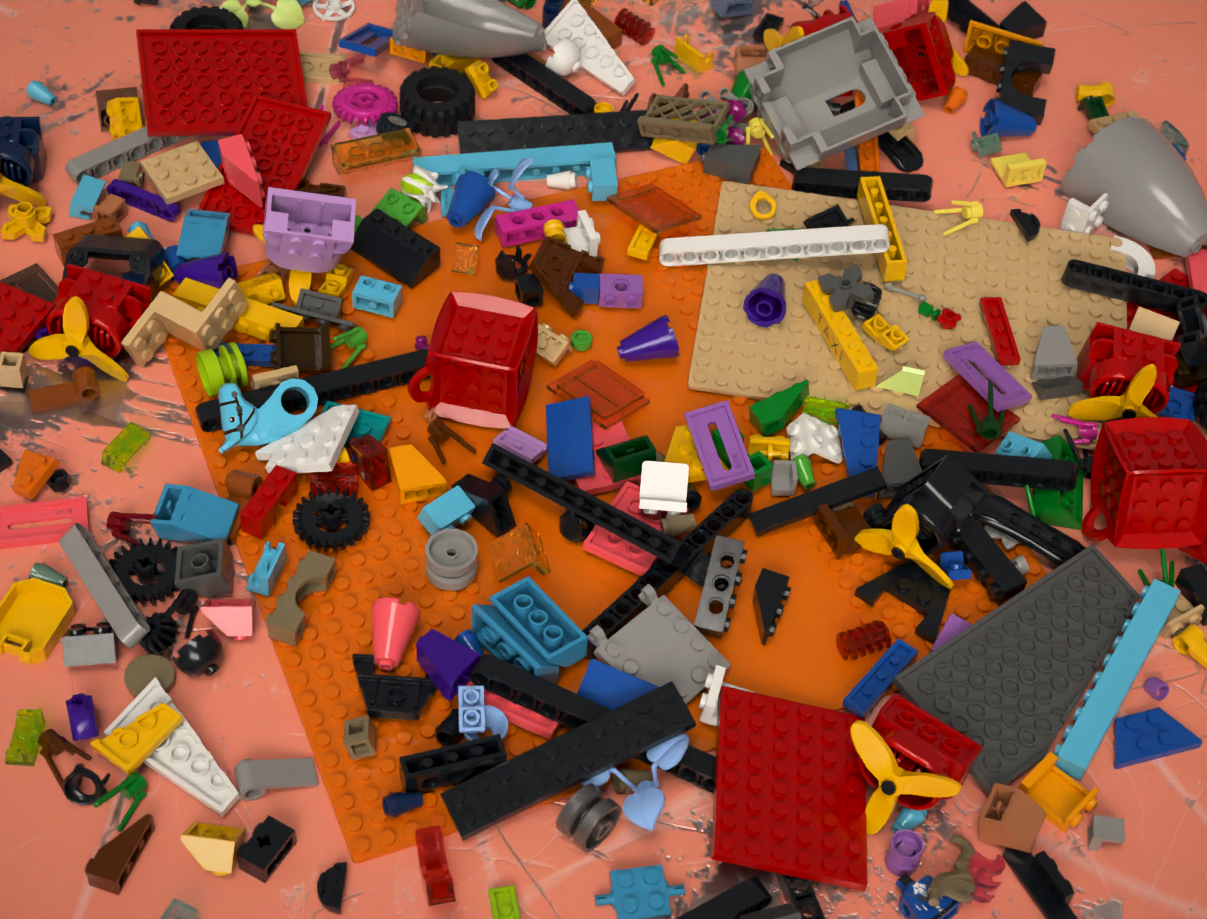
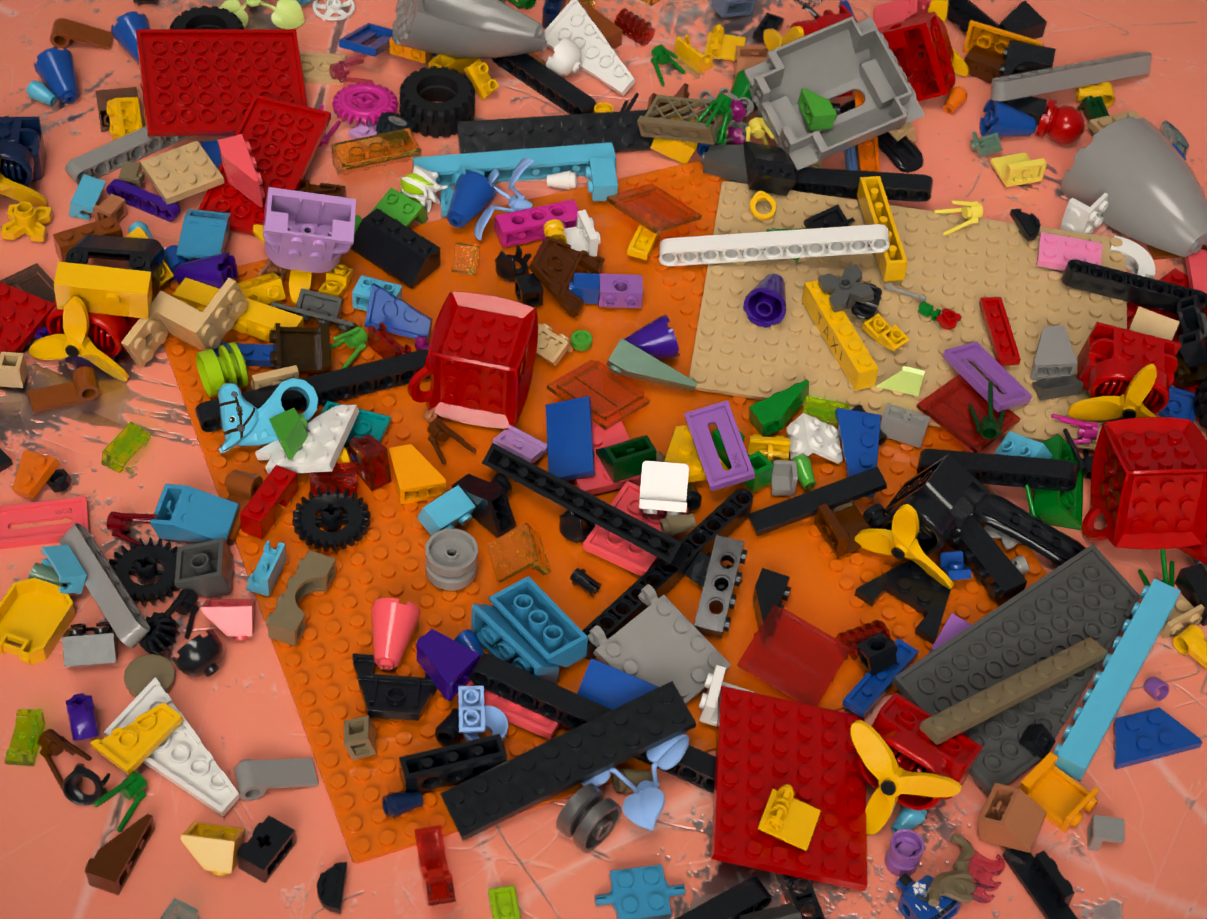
dark grey slope [877,438,922,500] -> none
none -> blue cone [33,47,79,104]
none -> medium azure hinge [41,544,87,594]
none -> dark orange door [50,18,113,50]
none -> yellow brick [54,261,152,319]
none -> blue cone [111,11,151,64]
none -> bright green slope [269,408,308,459]
none -> blue wing [364,283,433,341]
none -> clear red hinge [368,322,411,359]
none -> black pin [570,568,602,597]
none -> sand green slope [606,338,698,392]
none -> green plant [696,94,732,142]
none -> yellow hinge [704,24,746,62]
none -> clear red piece [737,605,851,706]
none -> black slope [743,141,796,196]
none -> yellow hinge [758,784,821,851]
none -> bright green slope [798,88,837,131]
none -> black brick [856,632,898,676]
none -> dark tan plate [919,637,1108,745]
none -> light grey beam [991,52,1152,101]
none -> black slope [1019,723,1056,759]
none -> red tile [1035,98,1085,144]
none -> bright pink plate [1036,232,1102,271]

